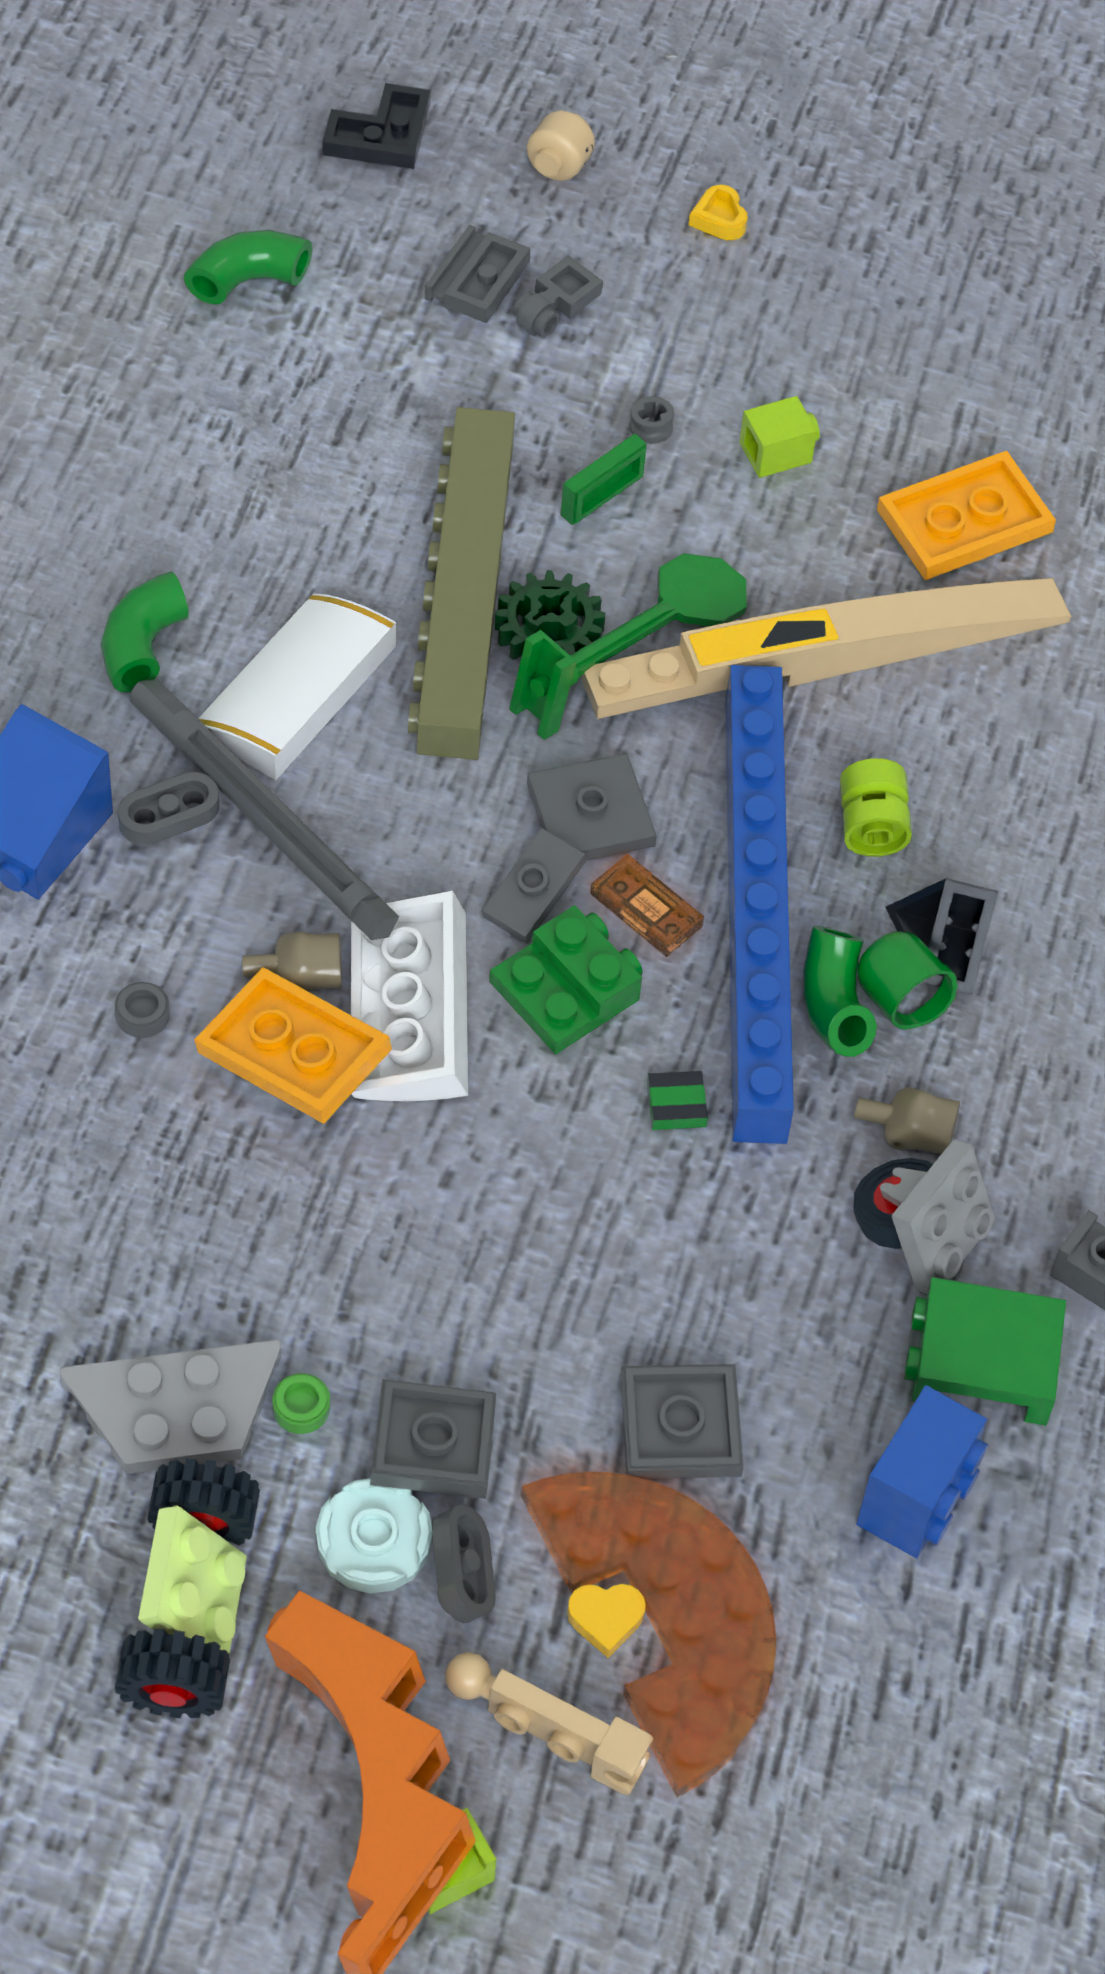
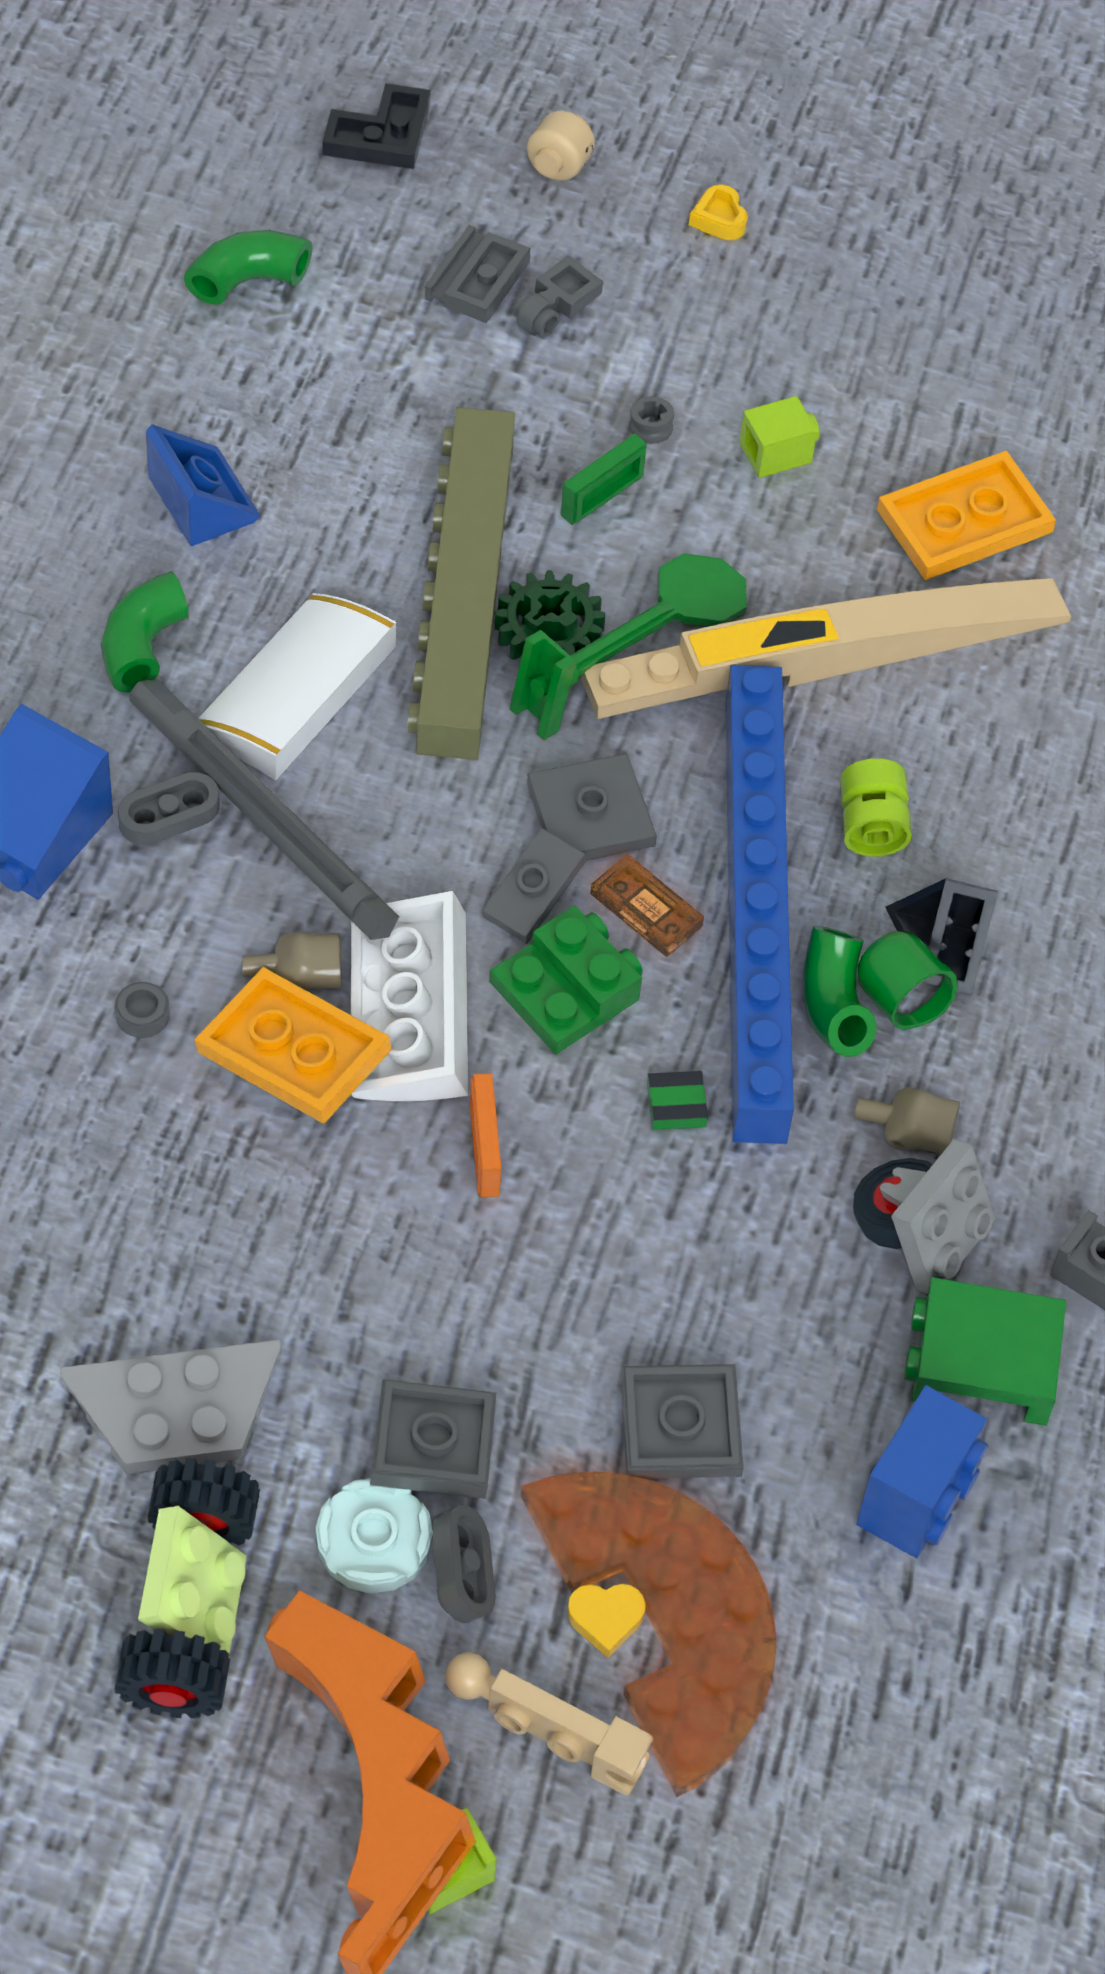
bright green tile [272,1373,330,1434] -> none
none -> blue slope [146,424,260,546]
none -> orange tile [469,1073,501,1198]

